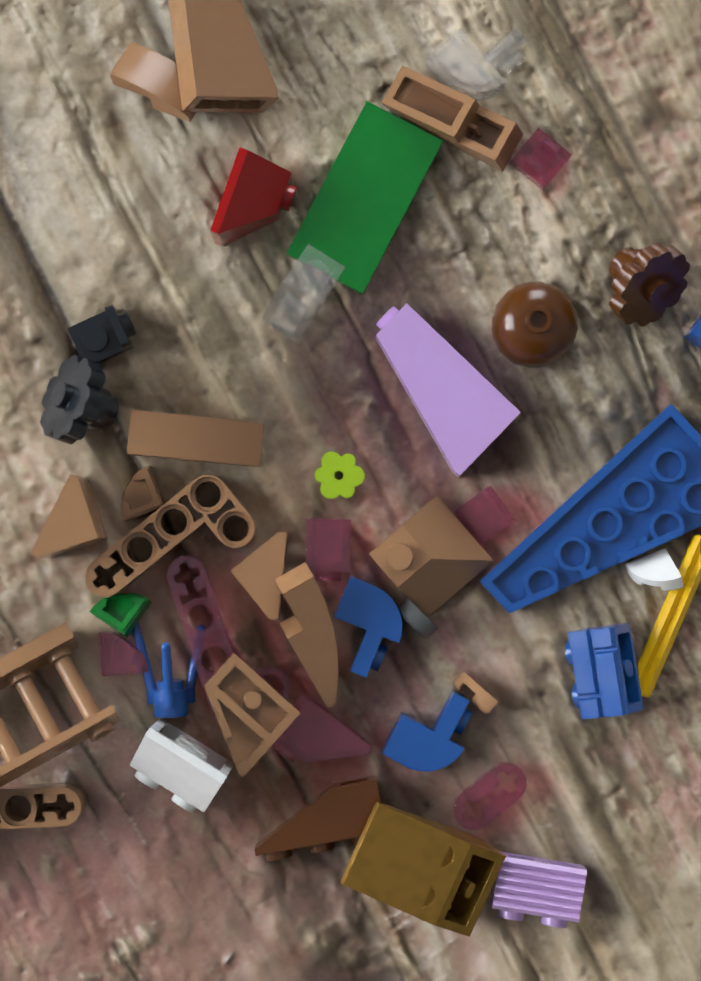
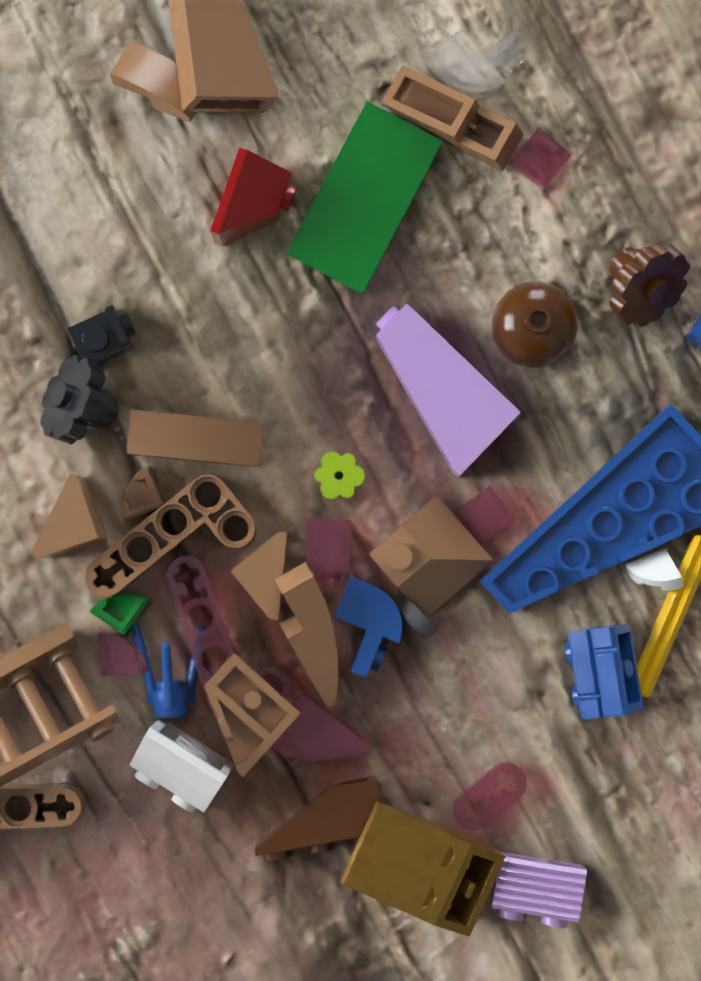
clear brick [262,244,345,346] -> none
blue brick [381,690,472,772] -> none
medium nougat tile [453,671,498,713] -> none

